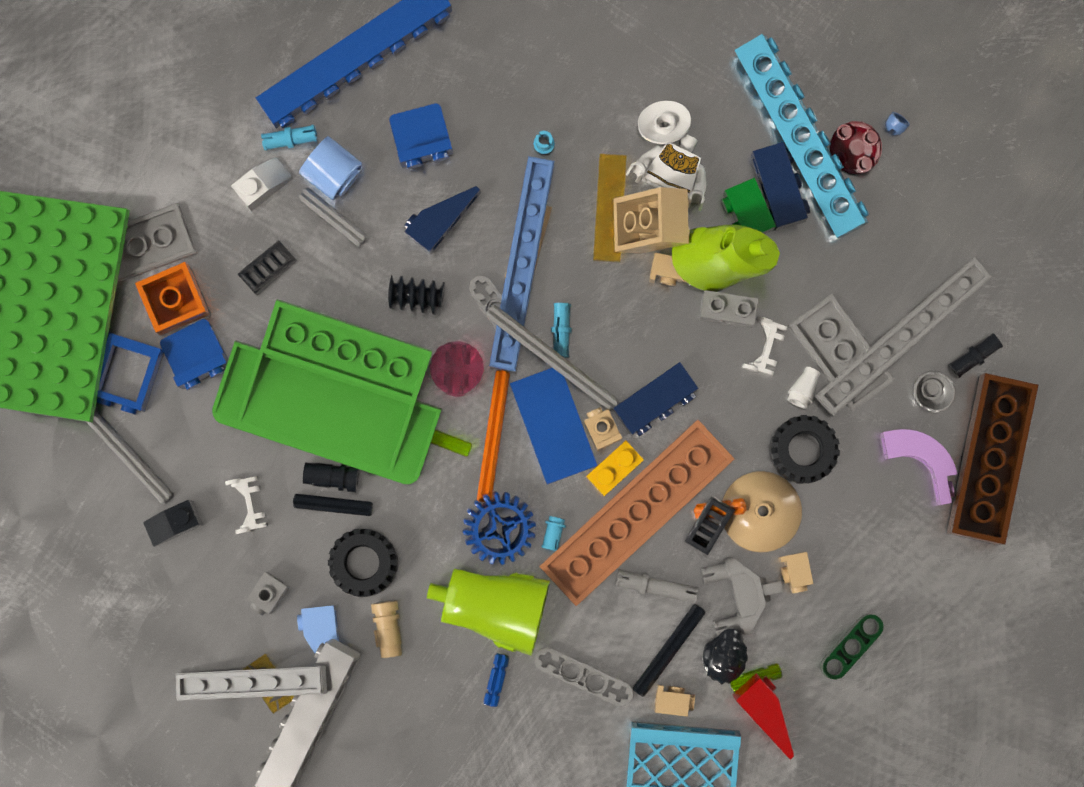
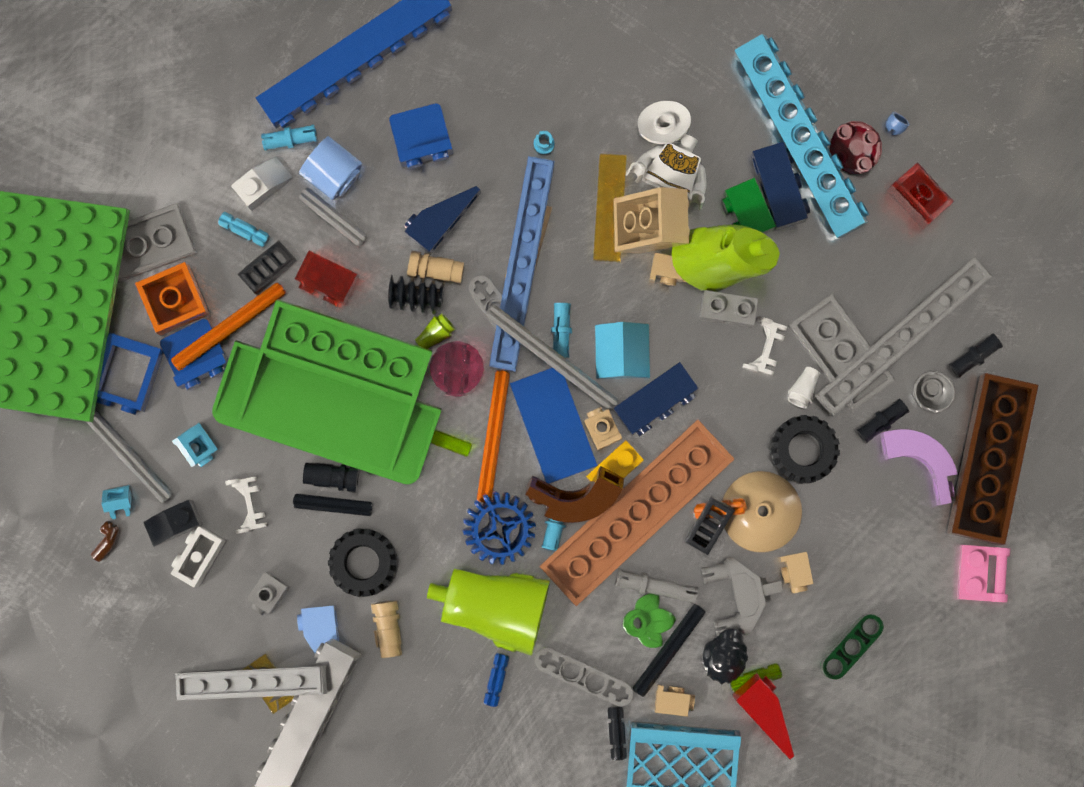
none -> reddish brown arm [91,521,119,562]
none -> medium azure tile [101,485,132,519]
none -> orange axle [171,283,285,371]
none -> white brick [171,526,226,588]
none -> medium azure brick [172,423,218,467]
none -> medium azure axle [218,212,269,247]
none -> clear red brick [295,250,359,307]
none -> tan axle [407,250,464,283]
none -> lime cone [415,313,456,349]
none -> reddish brown arch [525,466,624,523]
none -> medium azure slope [595,322,650,379]
none -> black axle [607,706,627,761]
none -> bright green plate [623,594,676,648]
none -> black pin [856,398,910,444]
none -> clear red slope [887,162,954,230]
none -> bright pink plate [957,545,1011,603]

